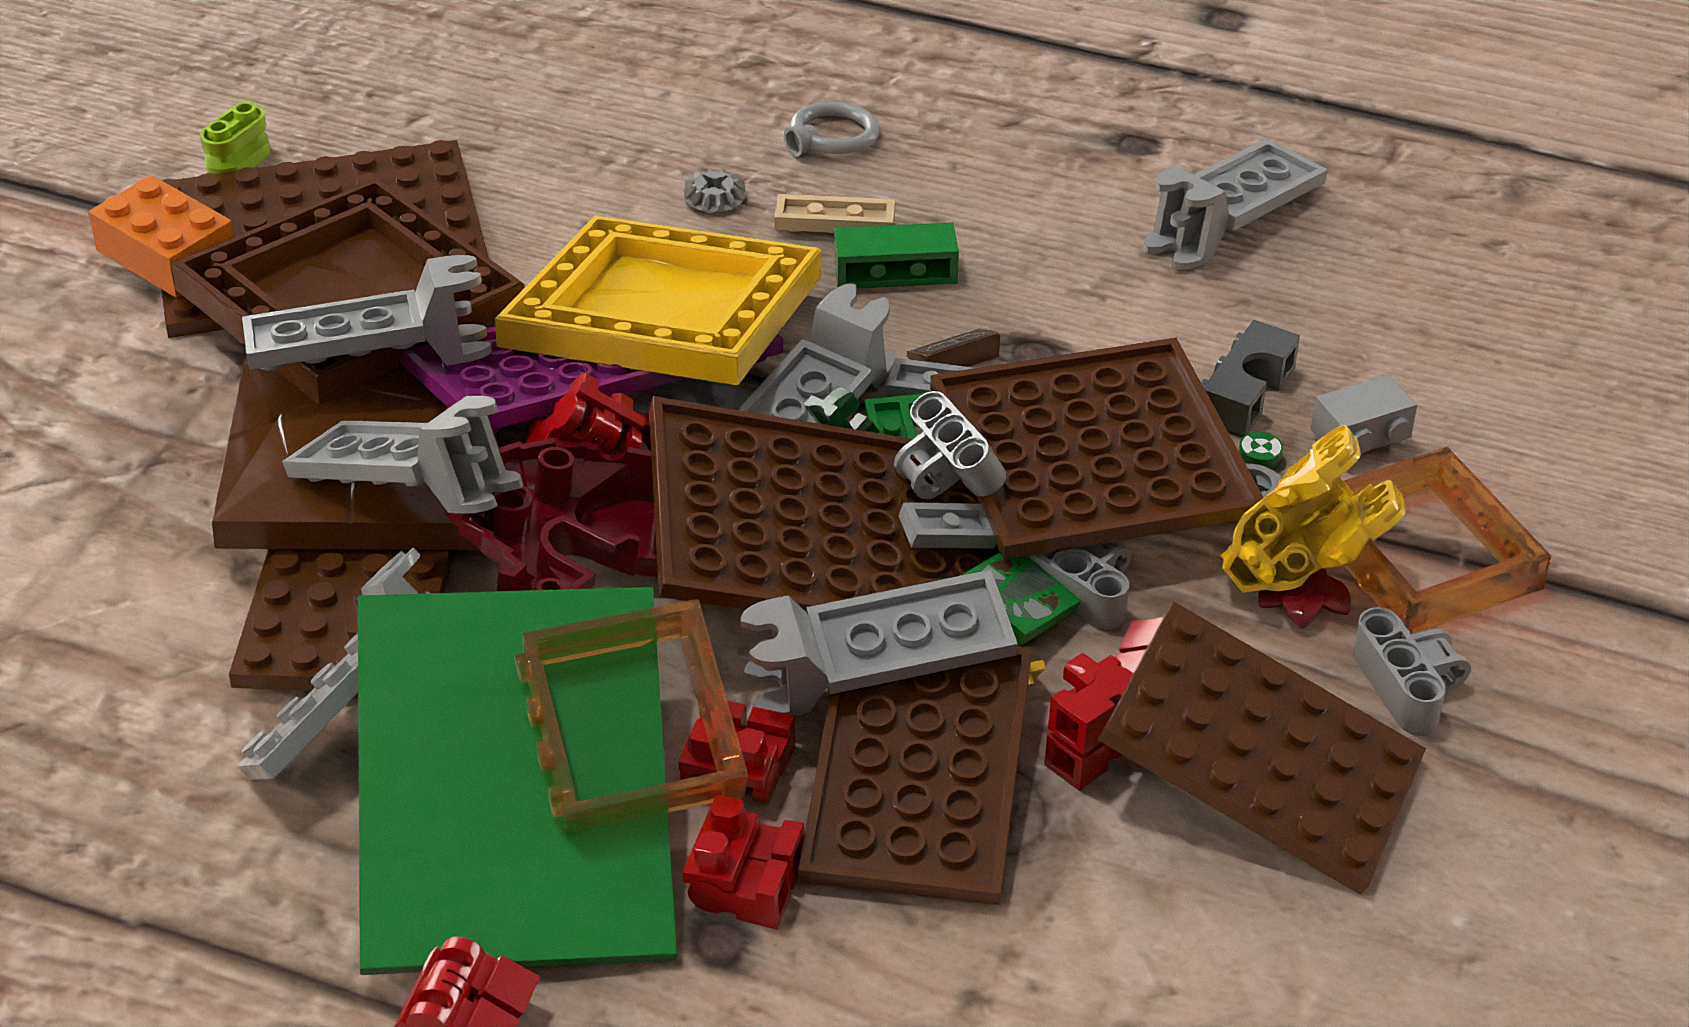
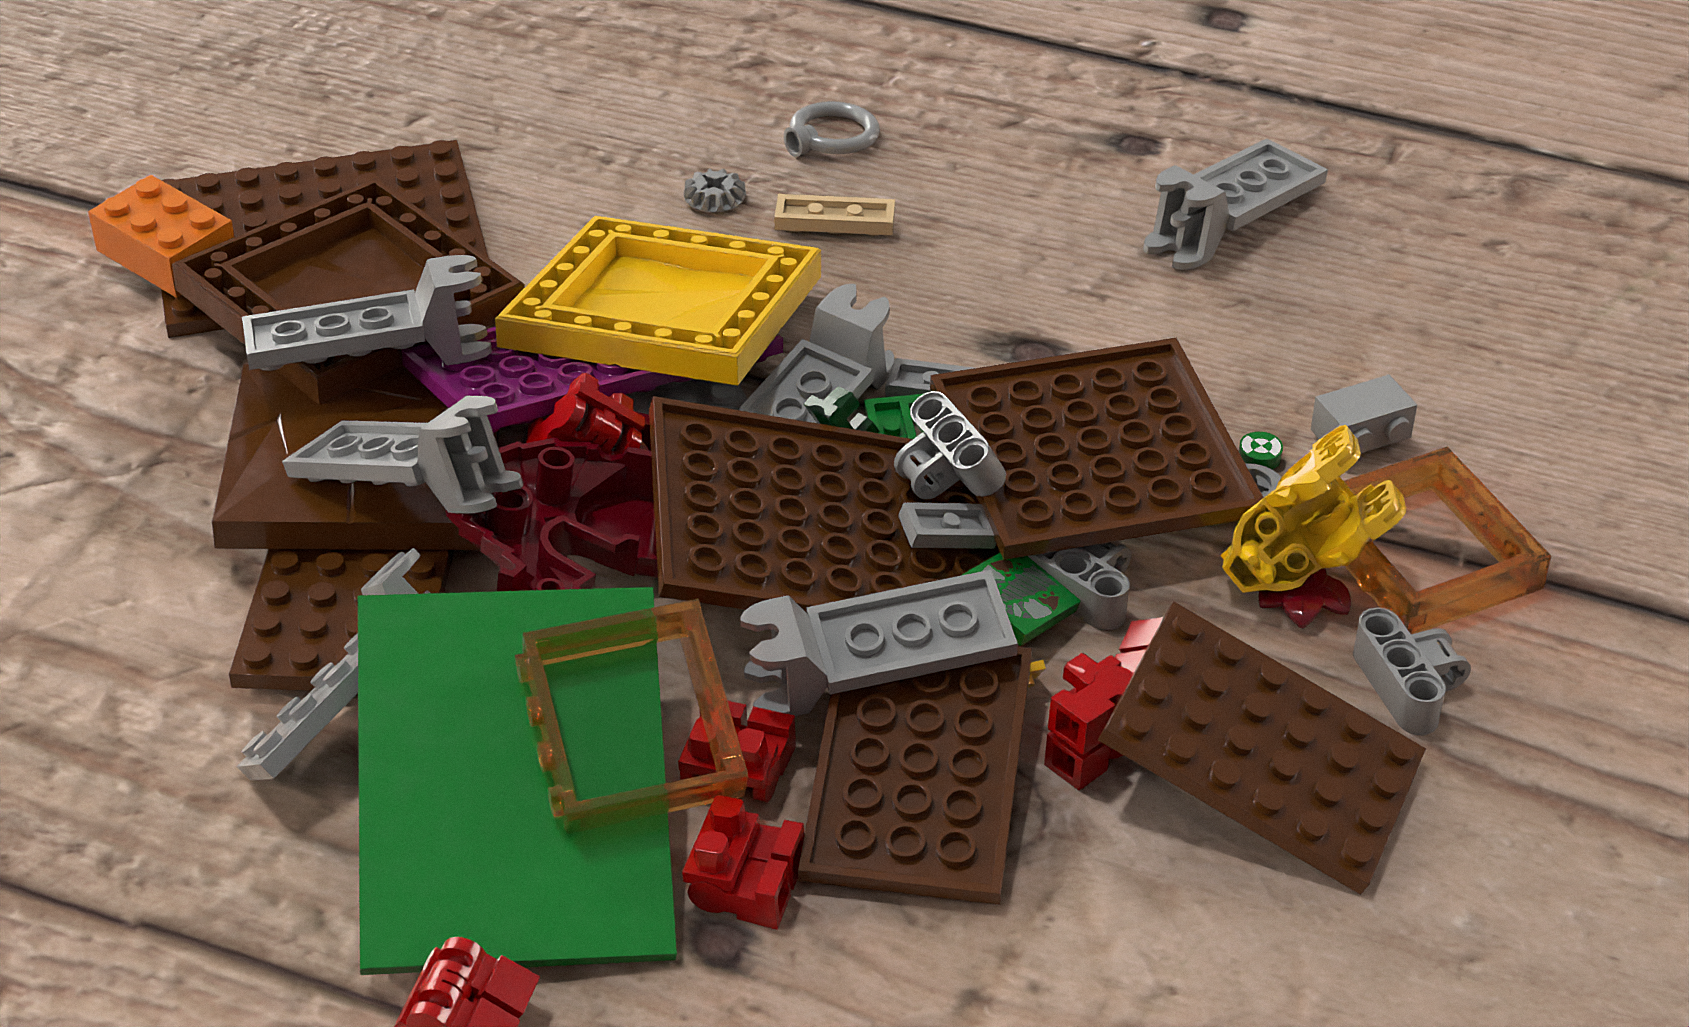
lime brick [200,101,271,174] -> none
green brick [834,222,959,288] -> none
reddish brown slope [907,328,1000,367] -> none
dark grey arch [1201,320,1300,437] -> none

